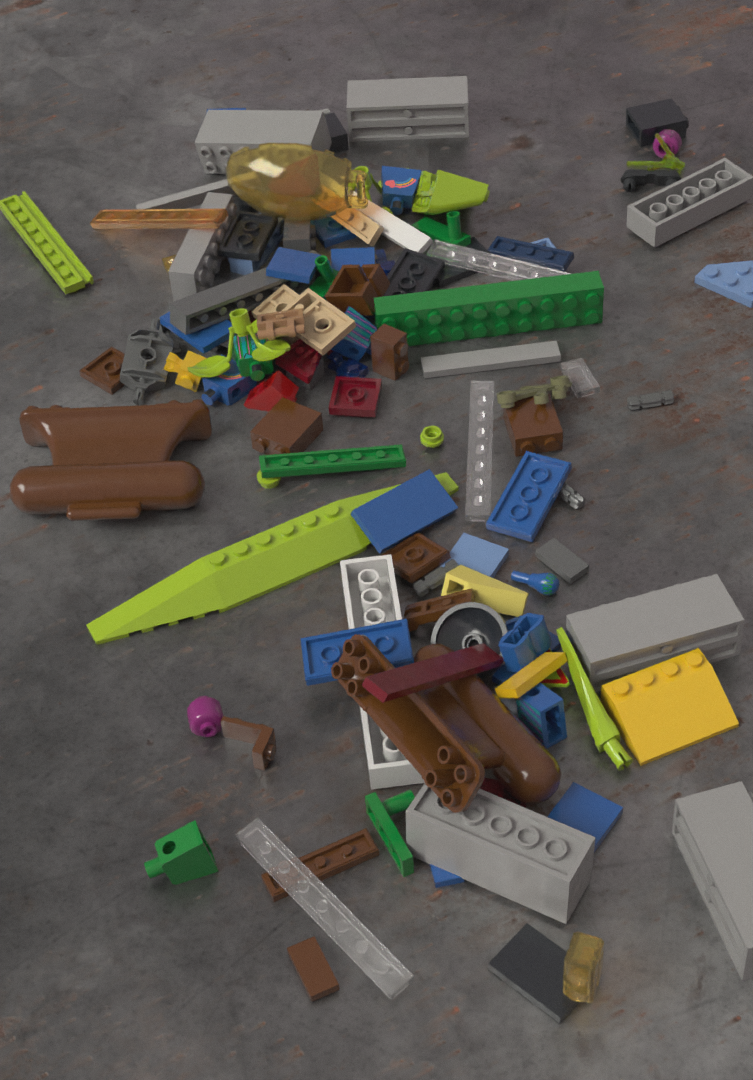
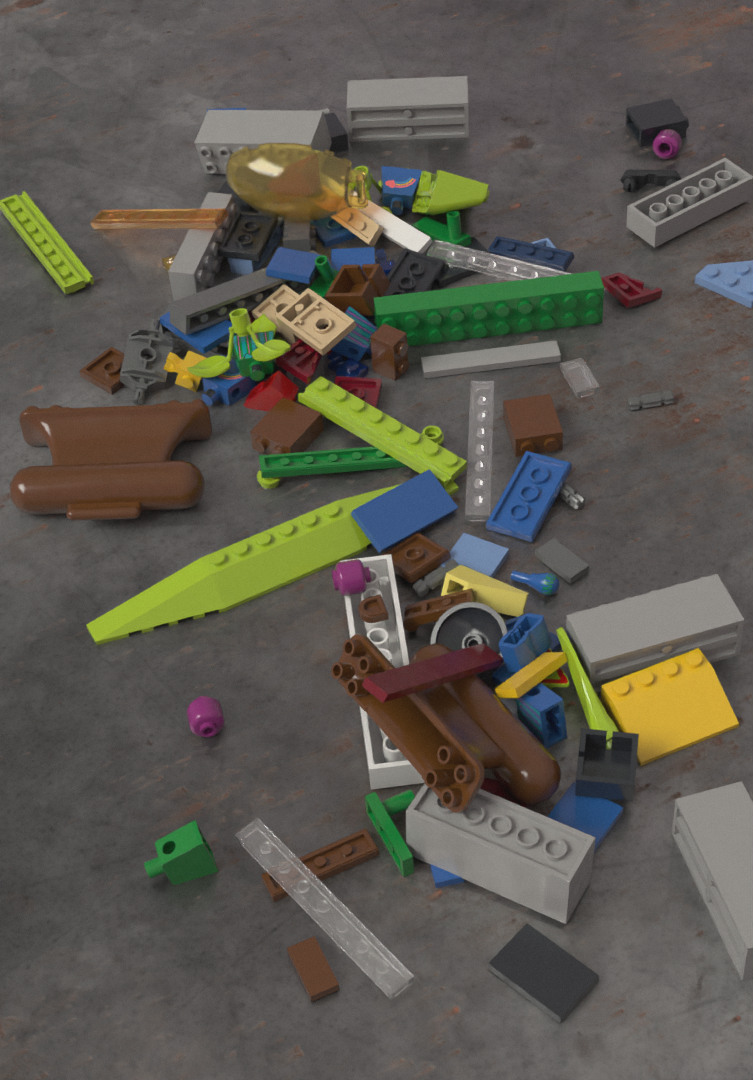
light grey tile [136,171,262,220] -> none
reddish brown bracket [221,716,276,771] -> none
medium nougat plate [257,308,305,341] -> none
blue tile [300,619,414,686] -> none
olive plant [497,375,572,408] -> none
clear yellow brick [563,931,604,1003] -> none
clear neon green plant [627,133,685,171] -> none
none -> lime plate [298,376,467,488]
none -> magenta head [332,559,371,596]
none -> reddish brown tile [358,594,389,623]
none -> black piece [575,728,639,801]
none -> dark red wing [601,272,663,308]

